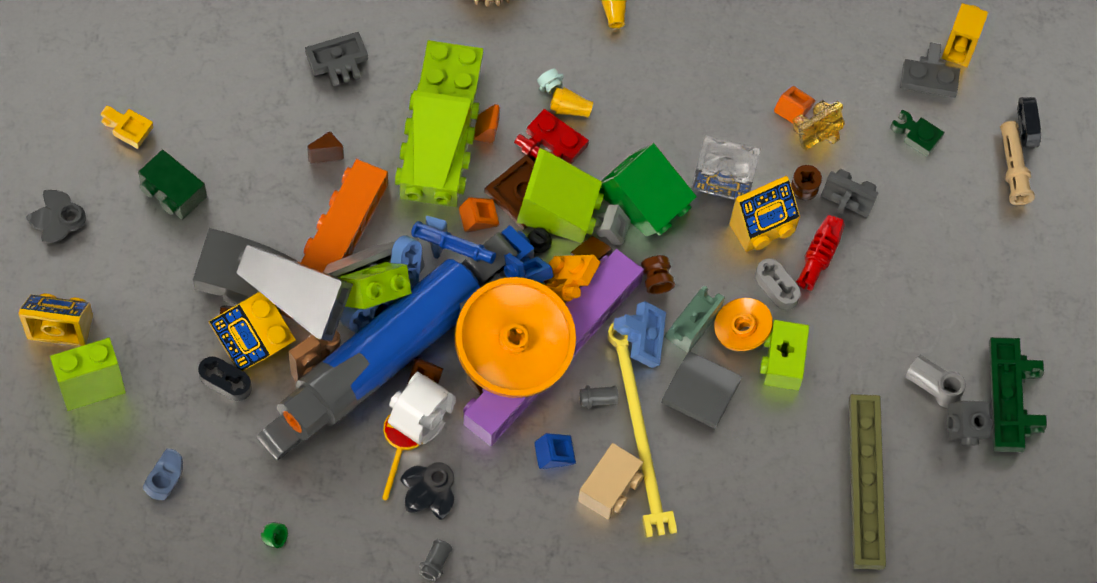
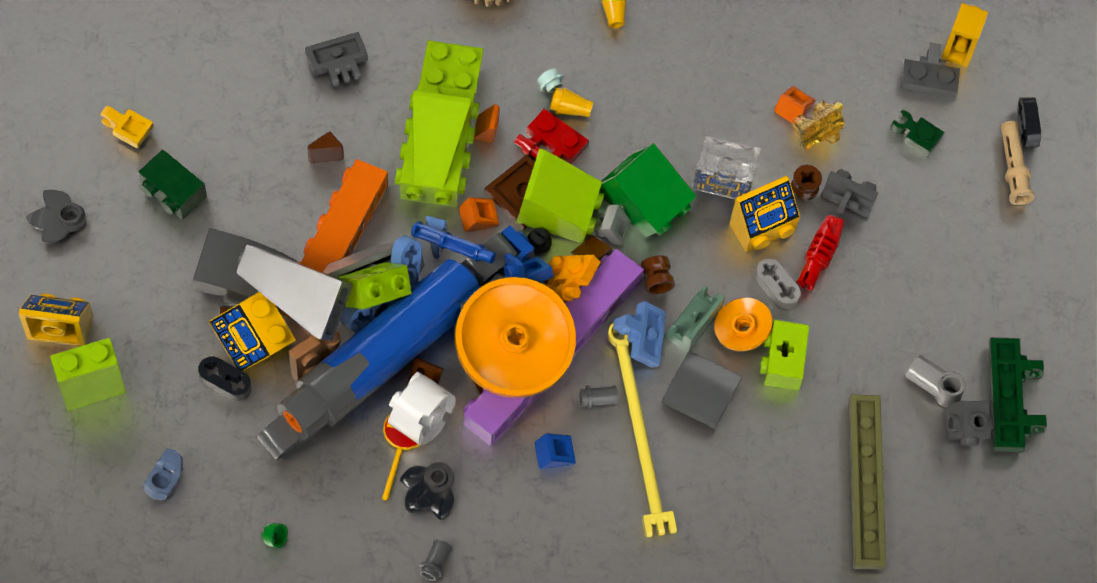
tan brick [578,443,644,520] -> none

